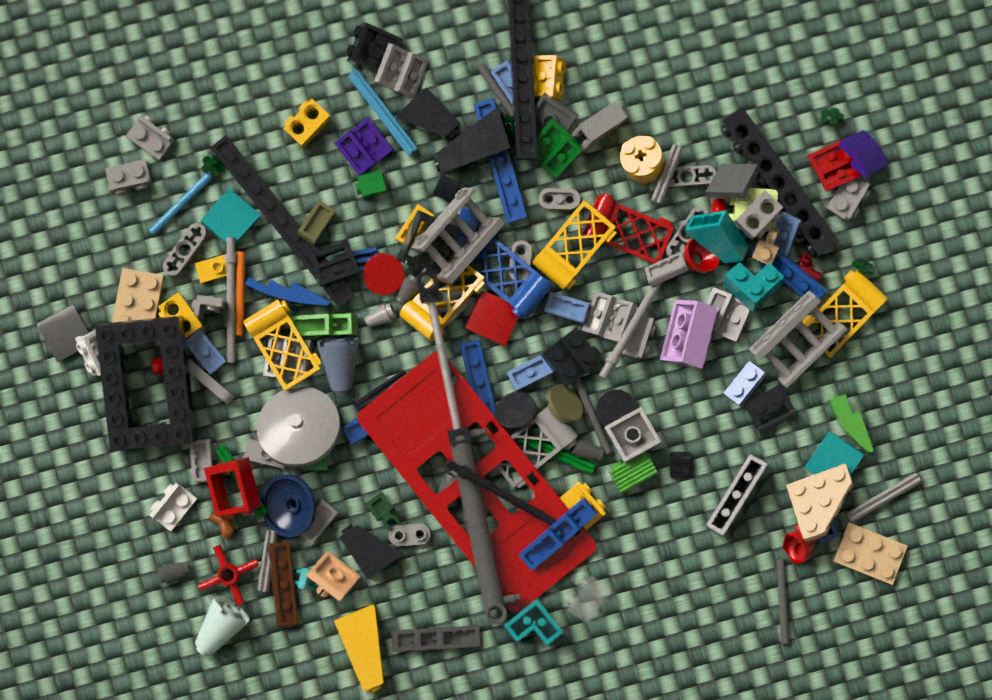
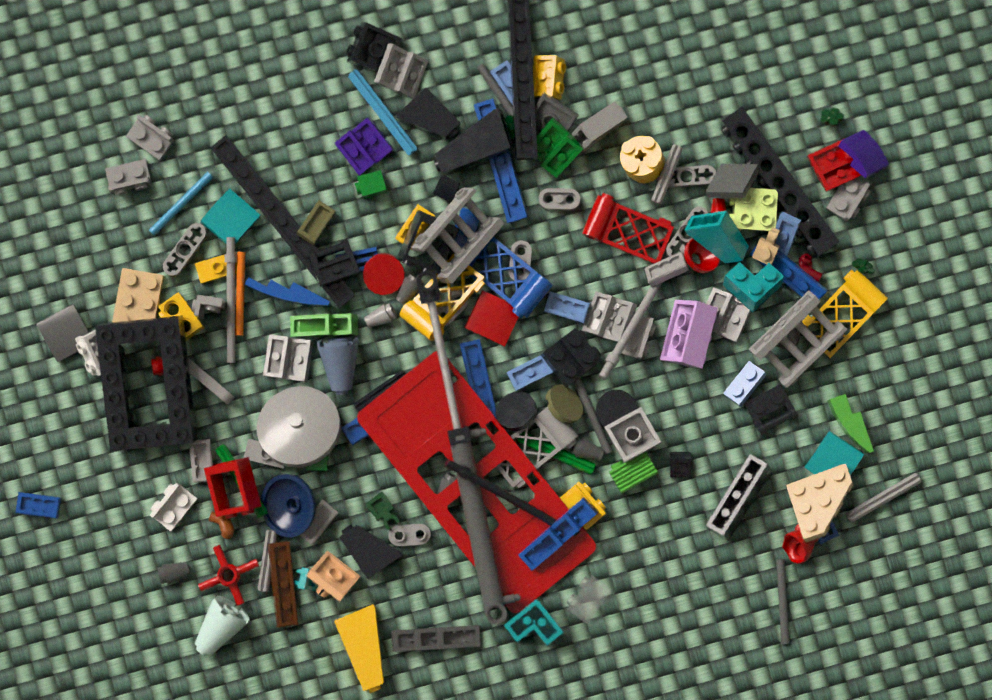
medium blue plate [186,329,227,375] -> none
dark green plant [202,155,225,177] -> none
yellow piece [243,299,322,391] -> none
yellow brick [283,99,331,148] -> none
yellow piece [532,200,617,290] -> none
light grey brick [734,190,783,240] -> none
tan plate [833,522,907,585] -> none
none -> blue plate [15,492,61,519]

